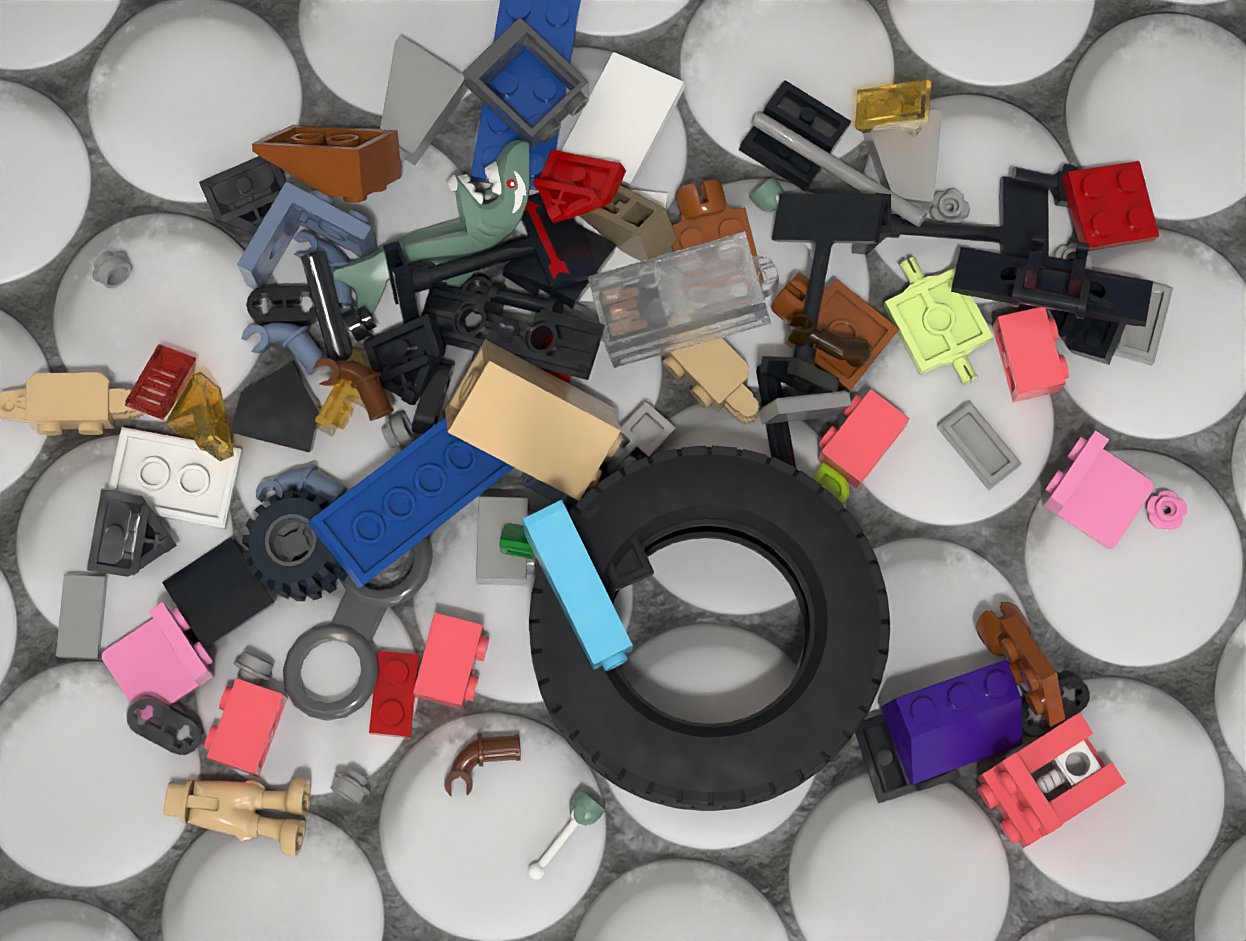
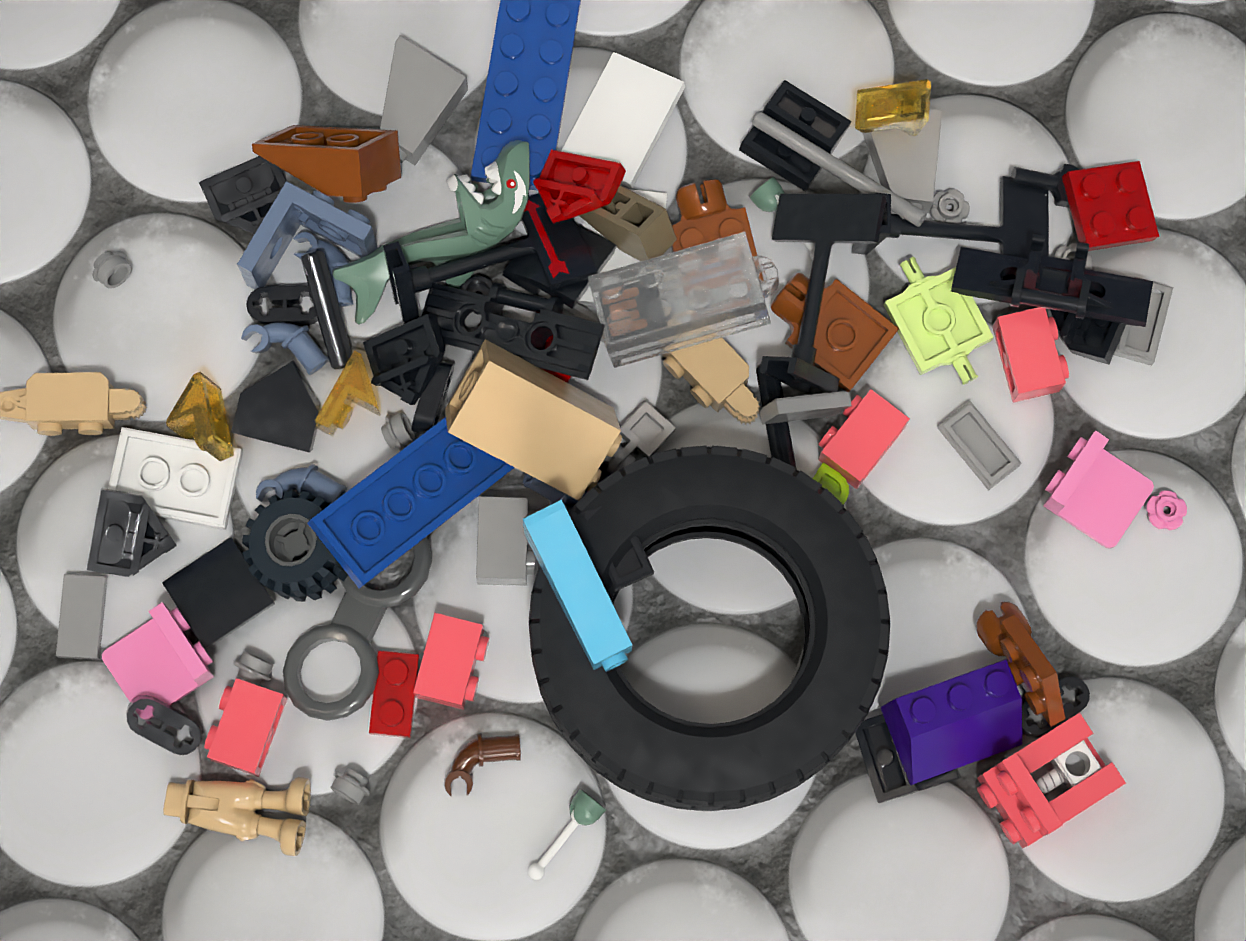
clear red slope [125,344,196,420] -> none
reddish brown piece [312,358,394,421] -> none
black plate [341,304,377,342] -> none
dark grey window [463,18,589,149] -> none
green slope [499,523,537,560] -> none
dark brown arm [788,313,873,368] -> none

